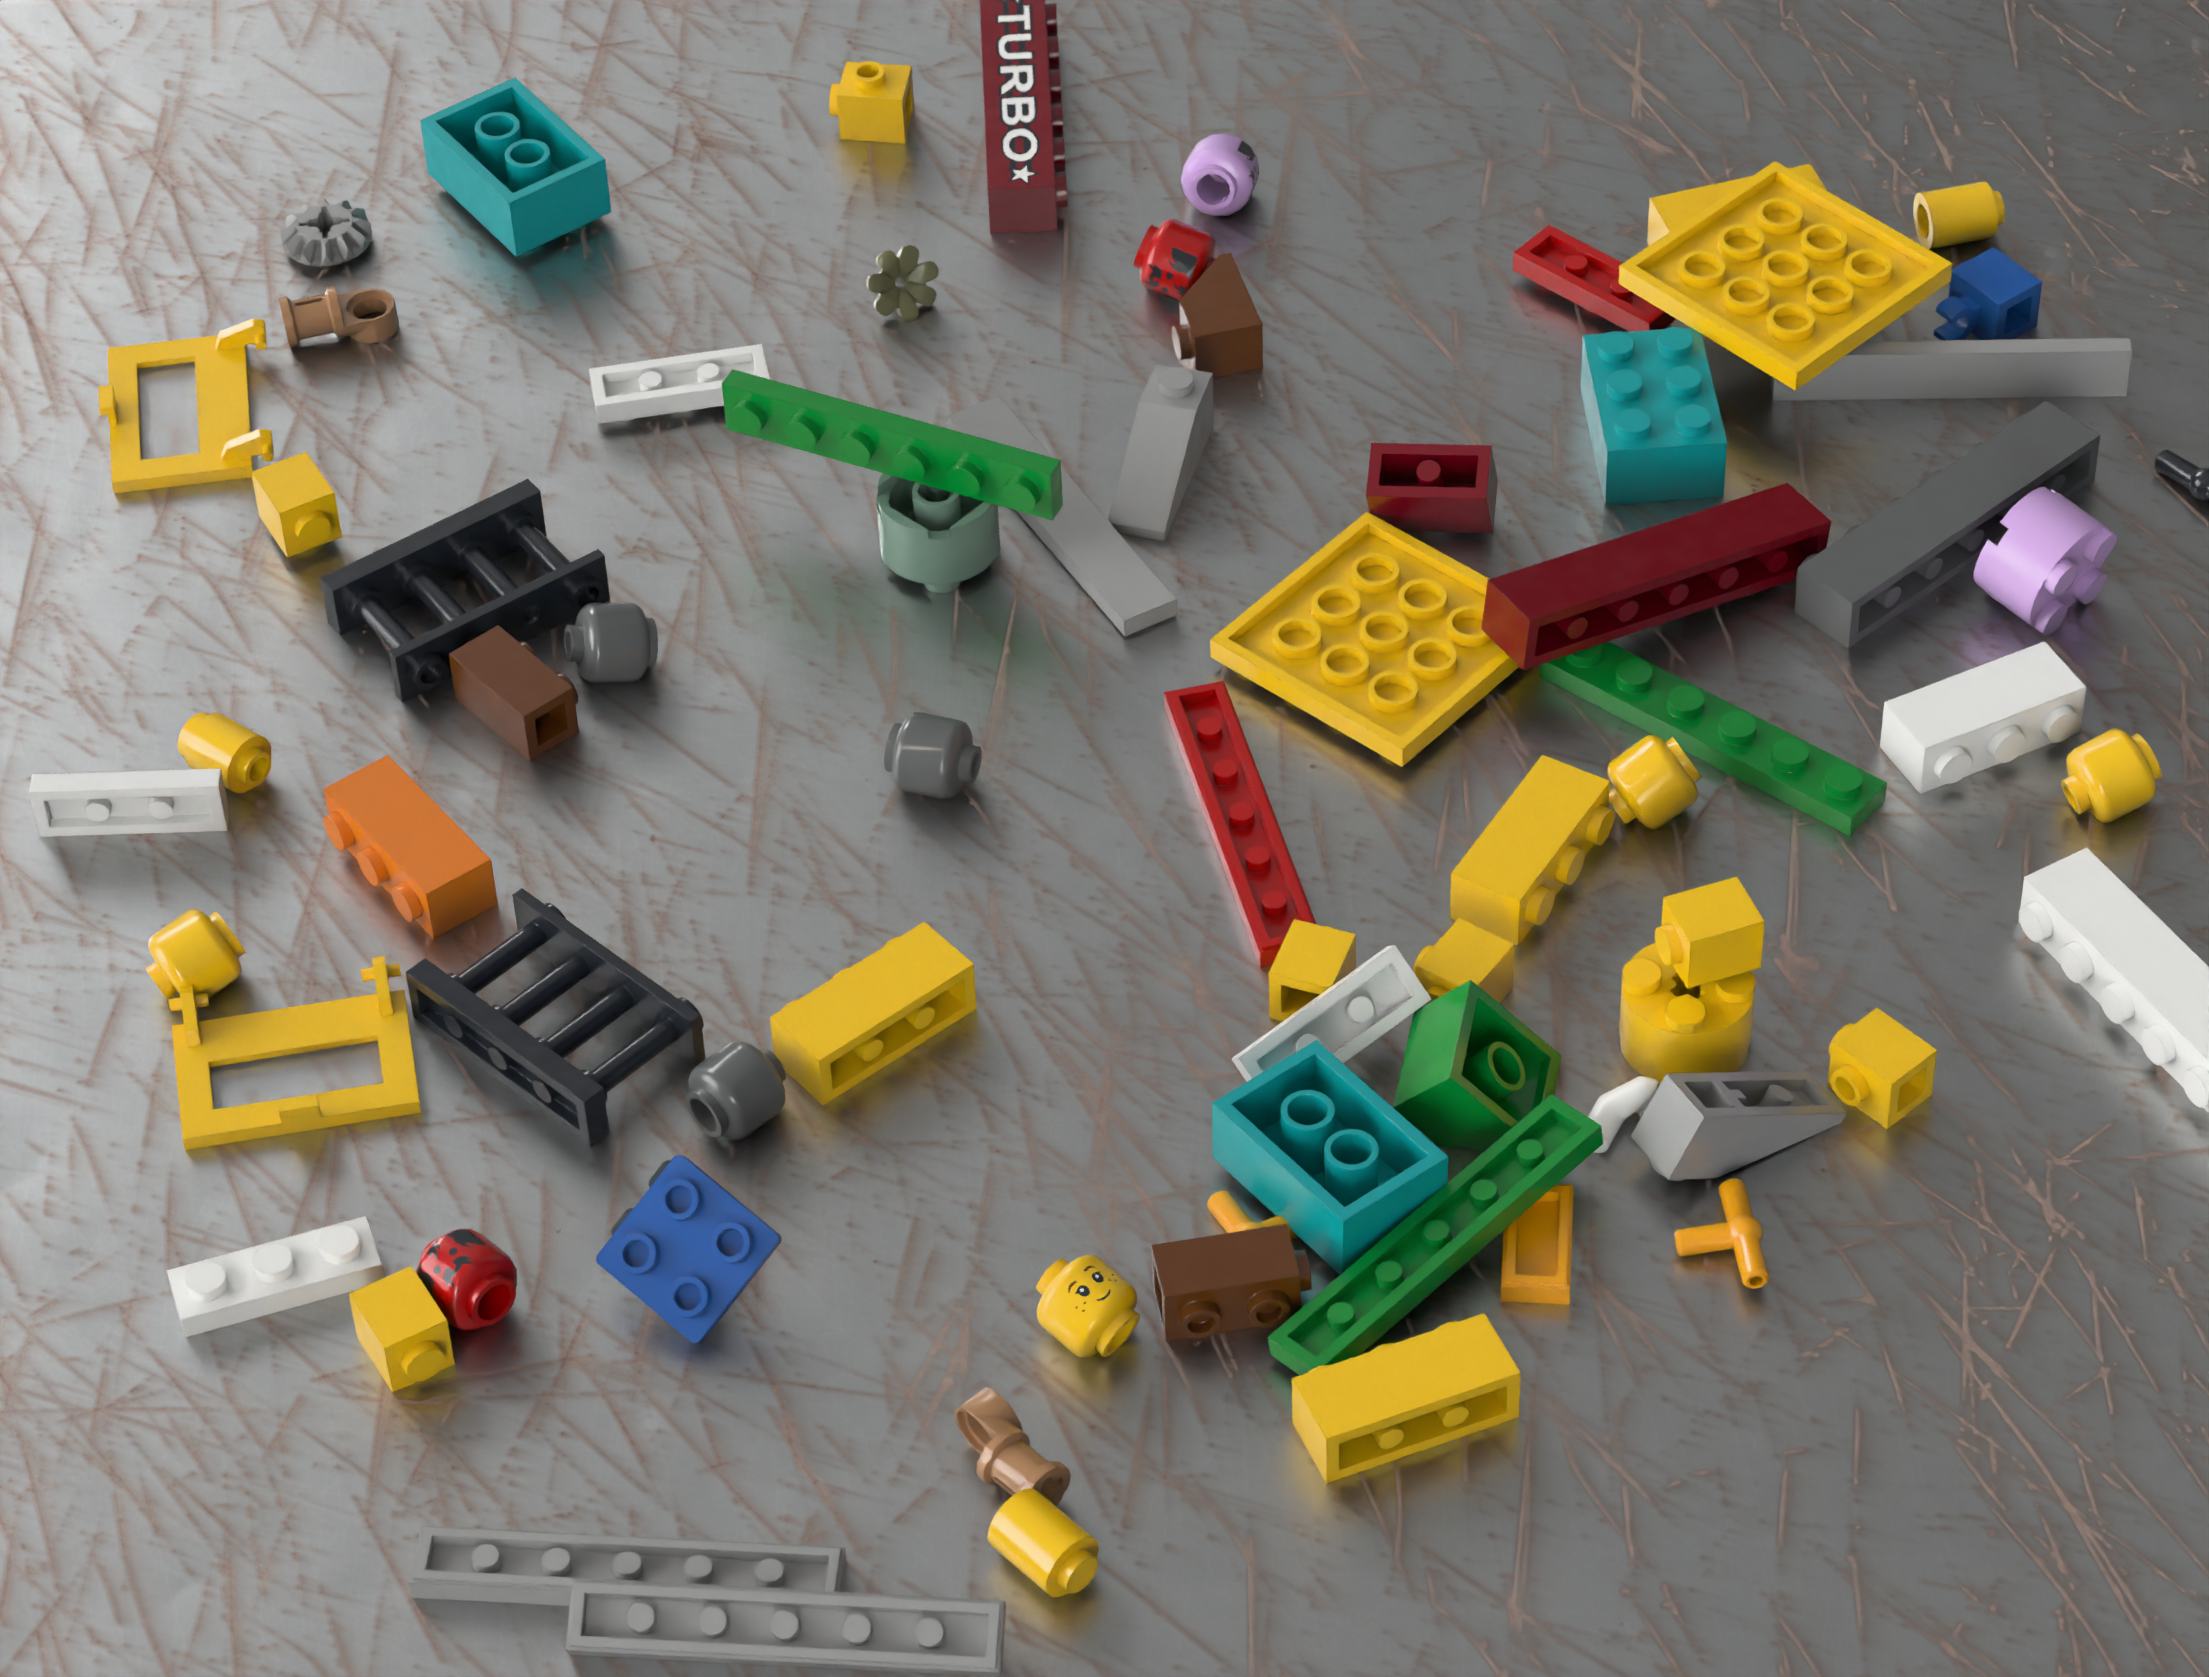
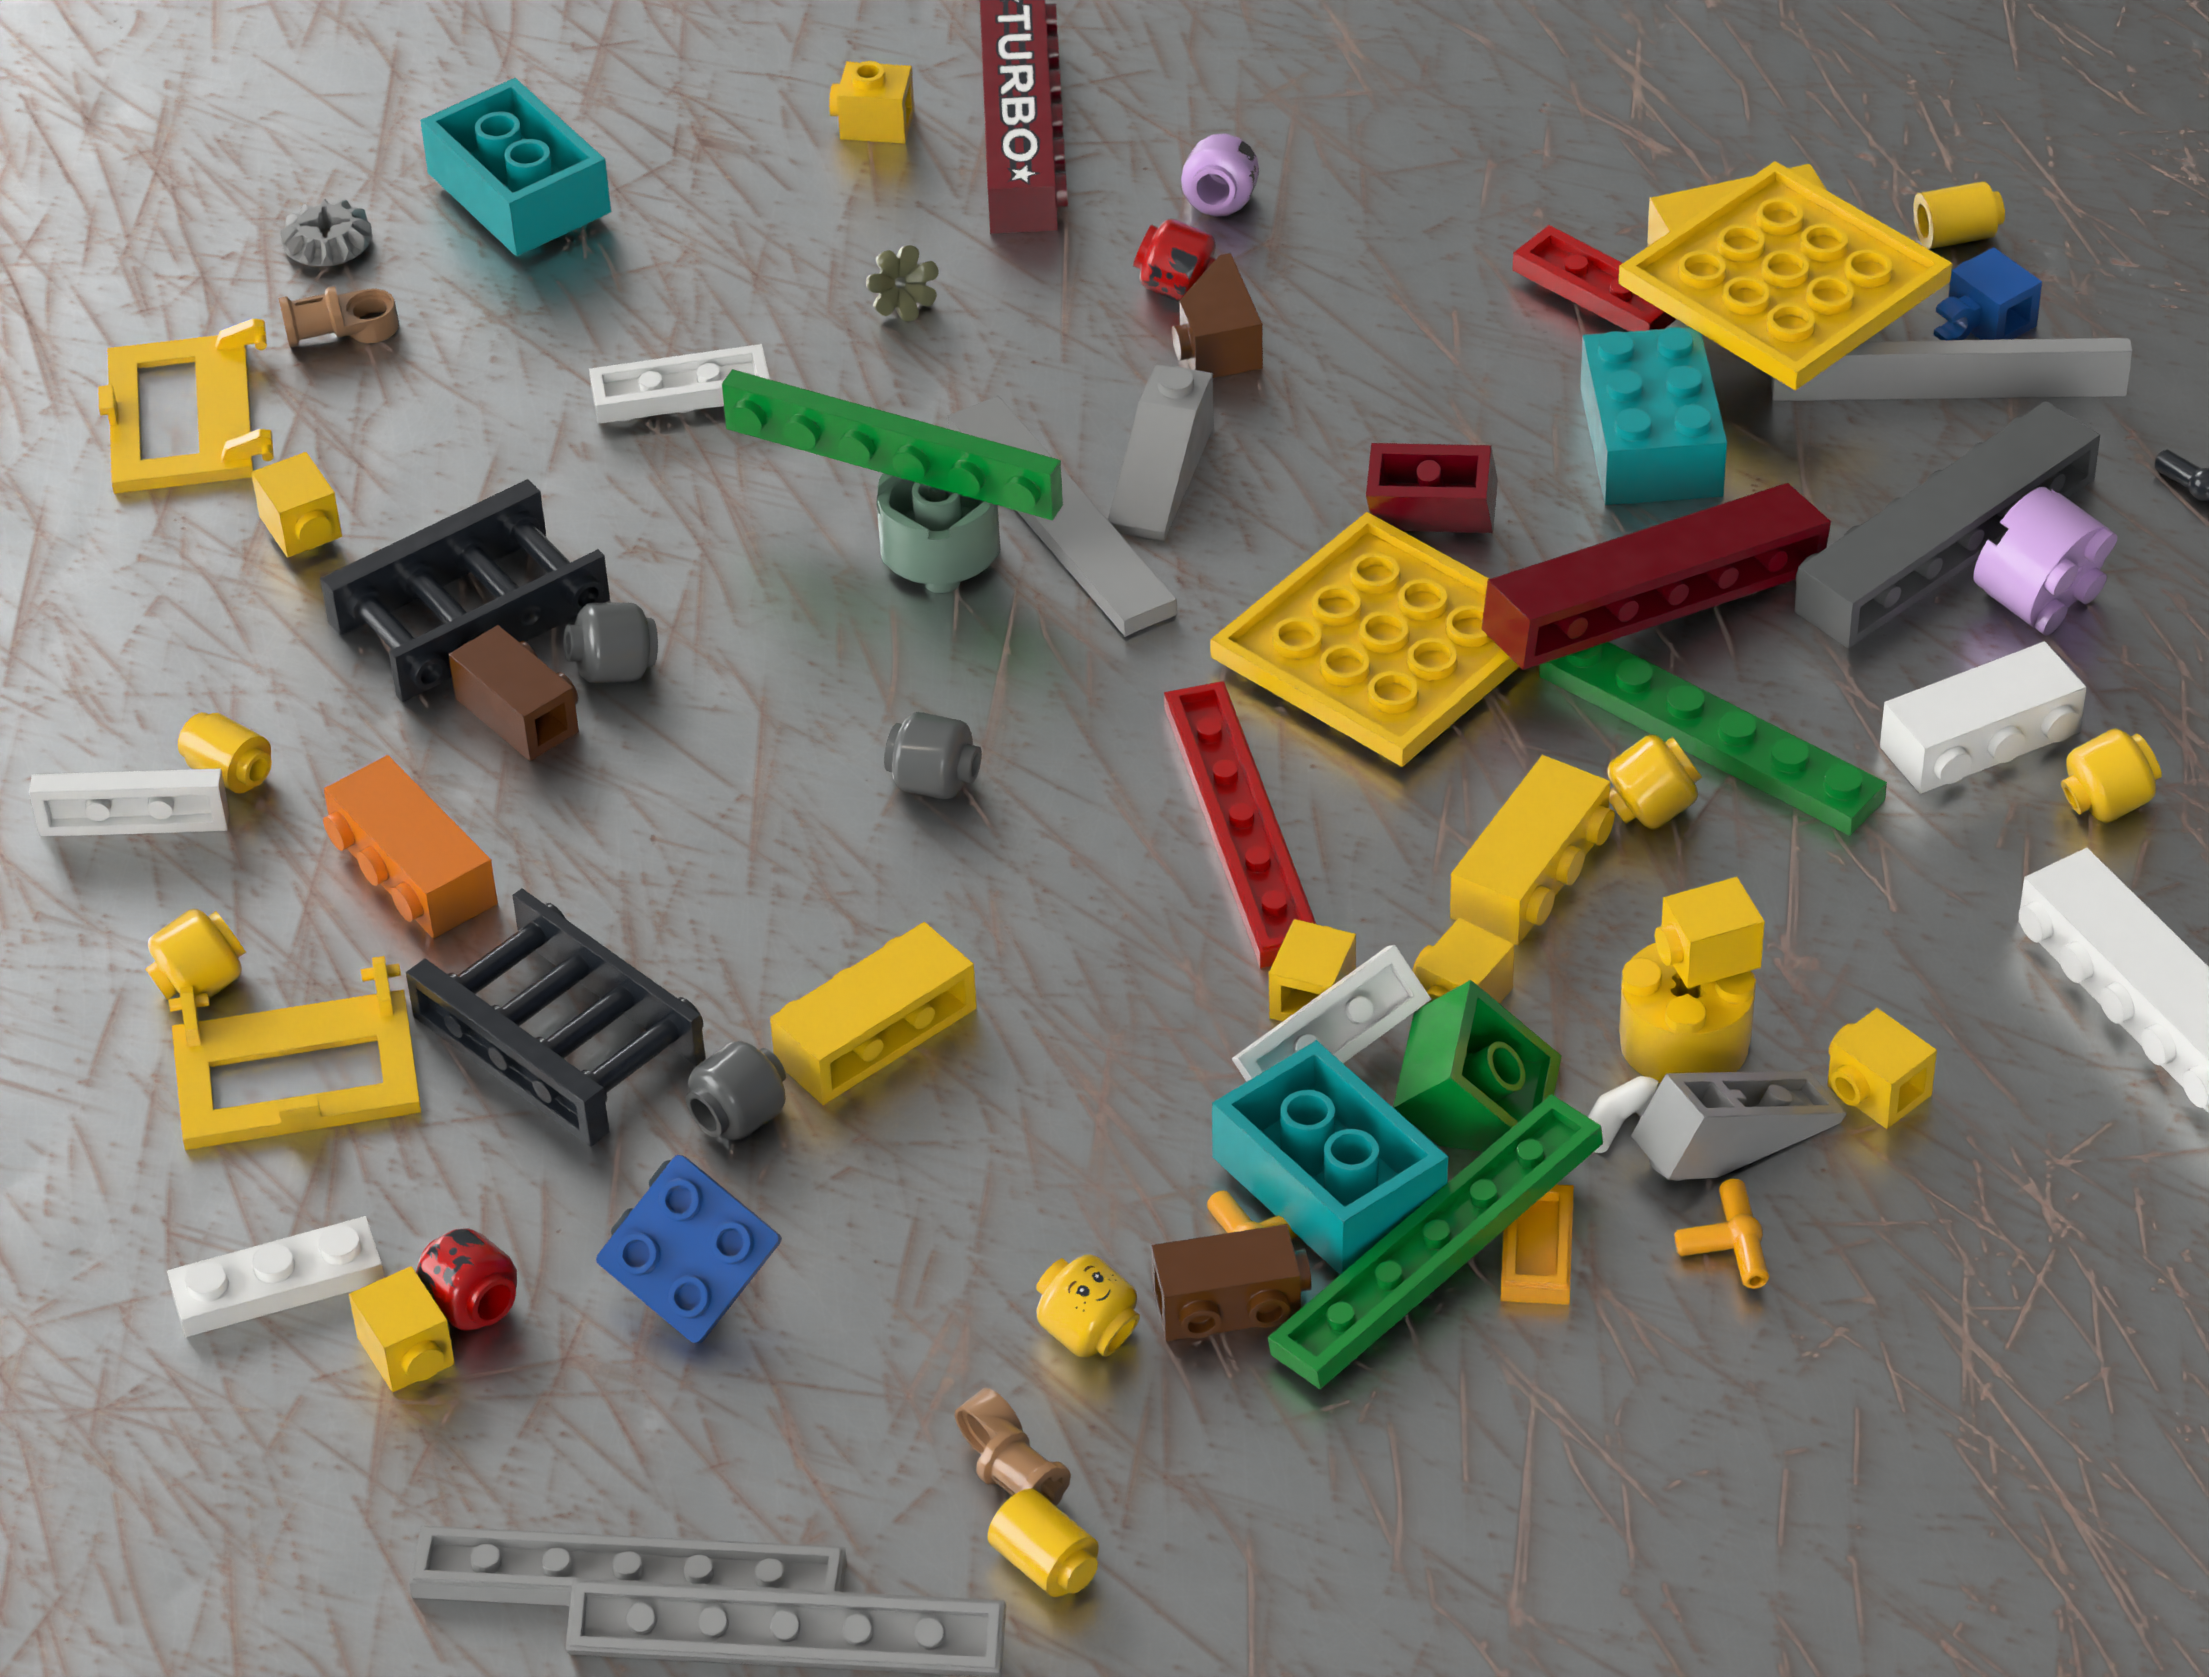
yellow brick [1292,1313,1521,1484] -> none

